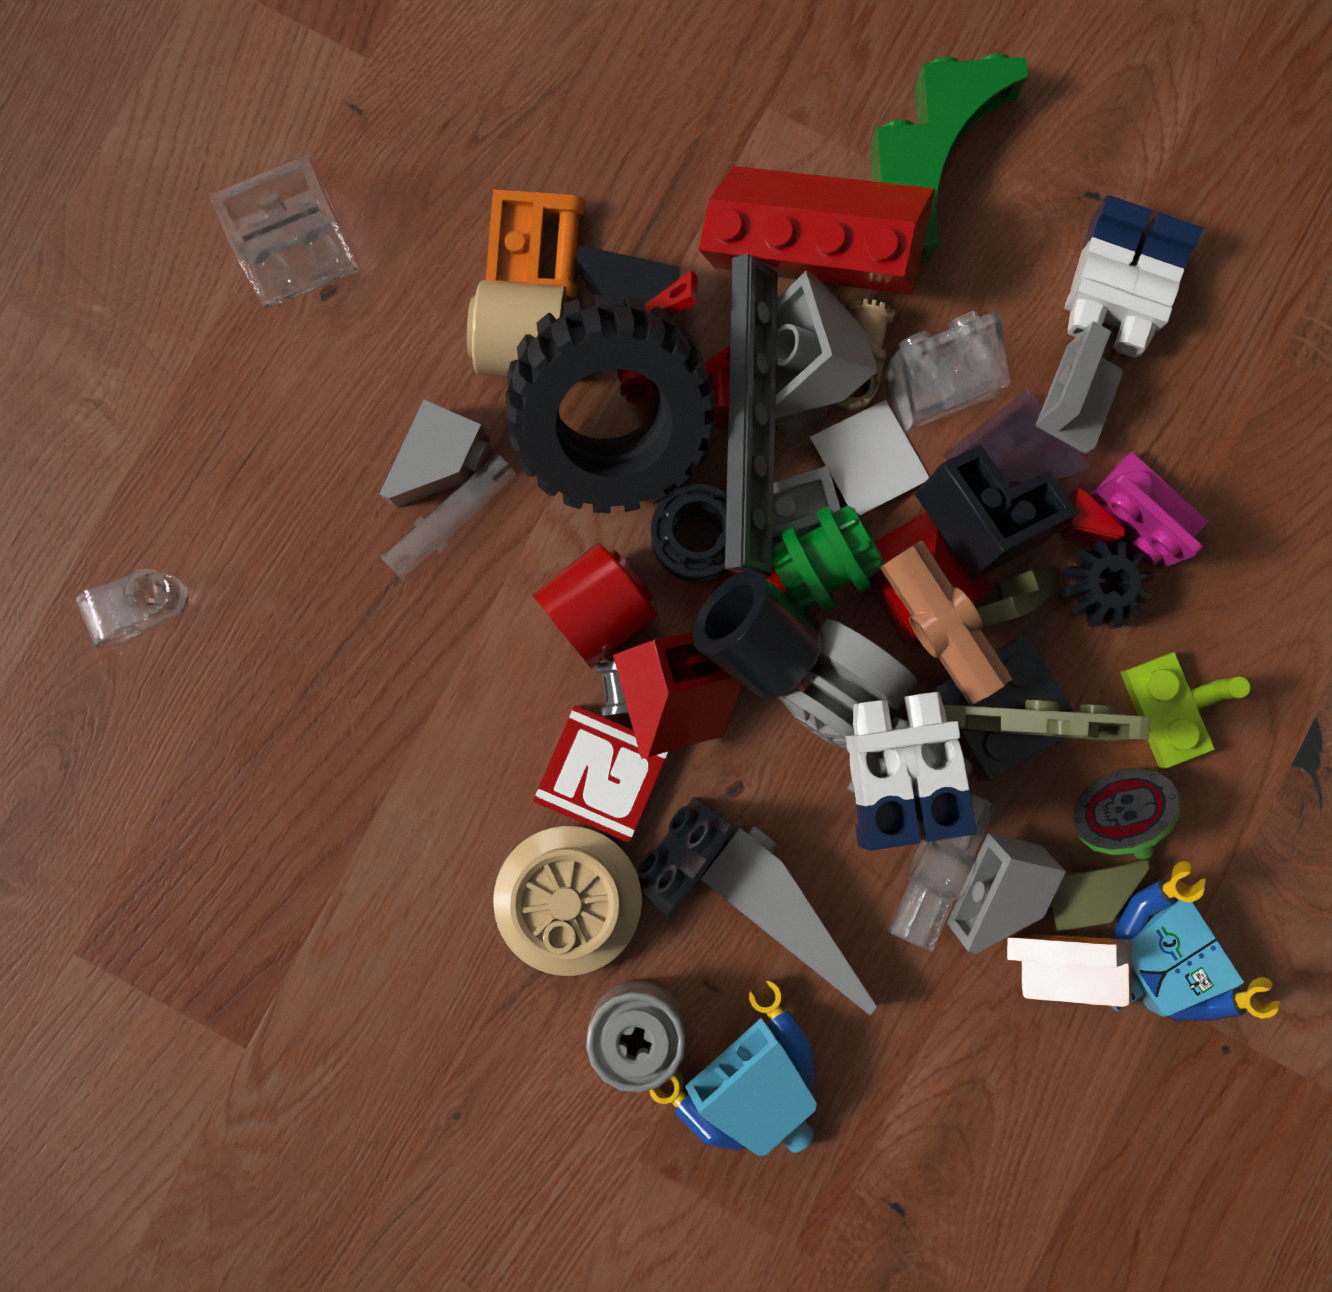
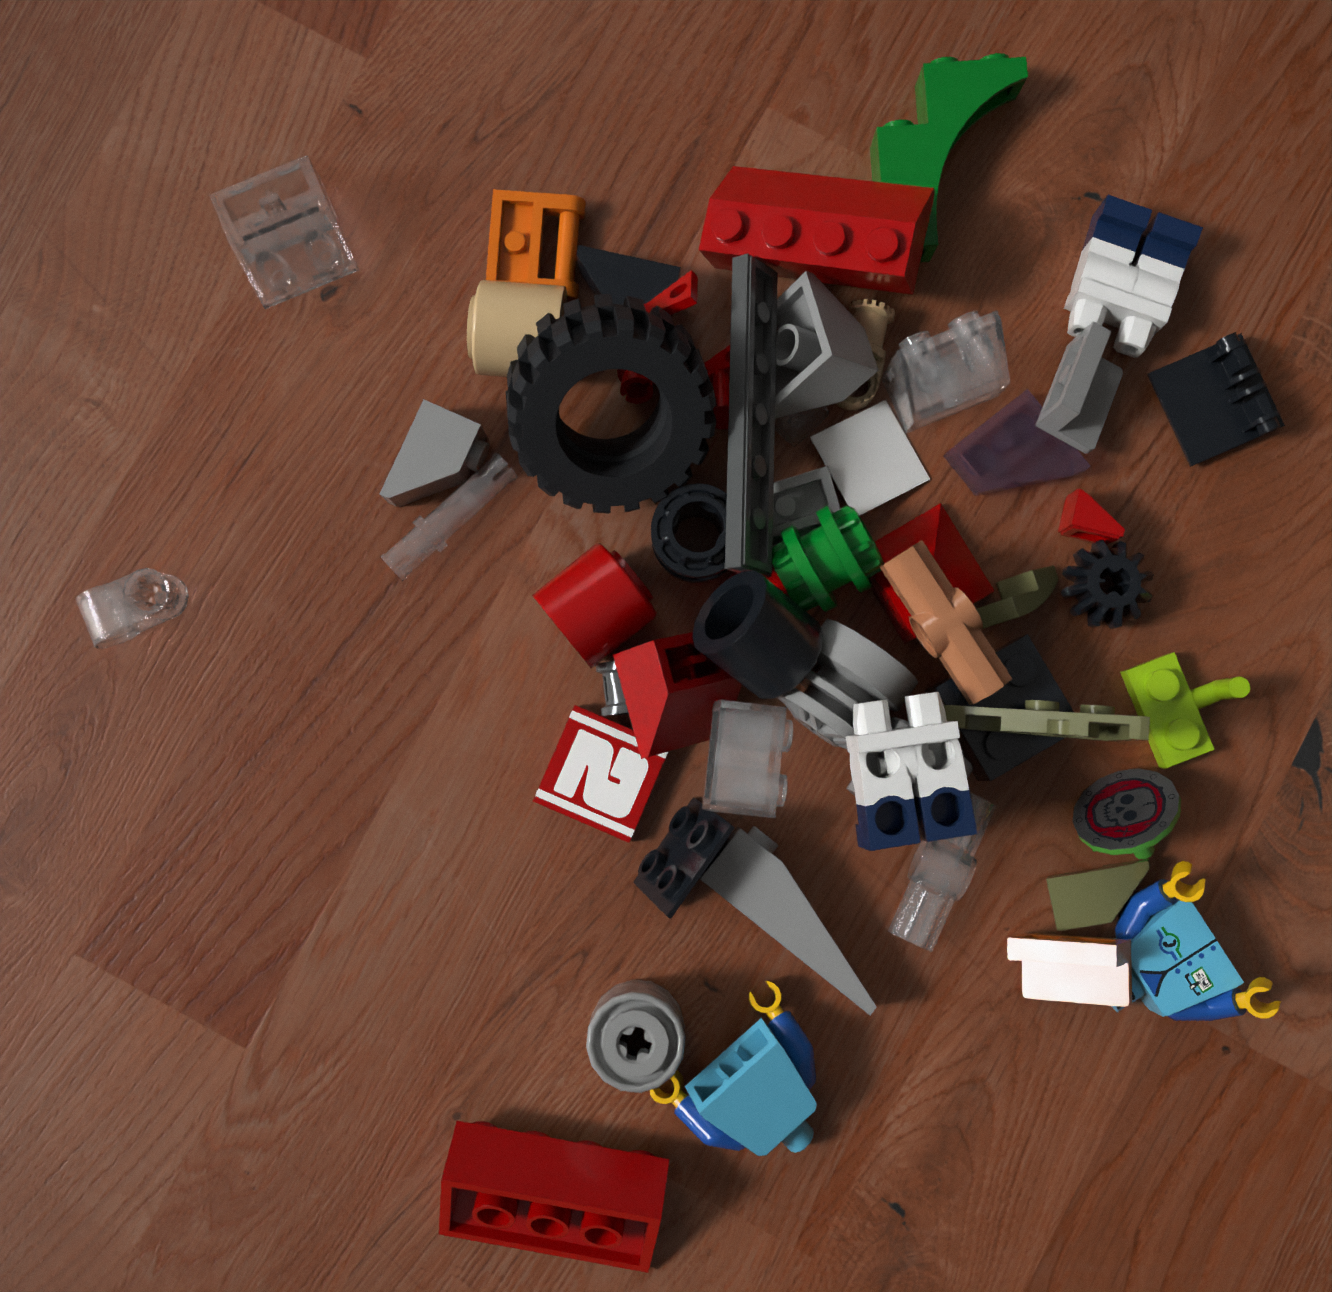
tan wheel [493,826,642,976] -> none
black brick [914,445,1079,580] -> none
light grey slope [947,833,1066,953] -> none
dark pink bracket [1089,452,1209,569] -> none
none -> red slope [439,1121,670,1273]
none -> clear slope [702,700,793,818]
none -> black hinge [1147,332,1285,467]

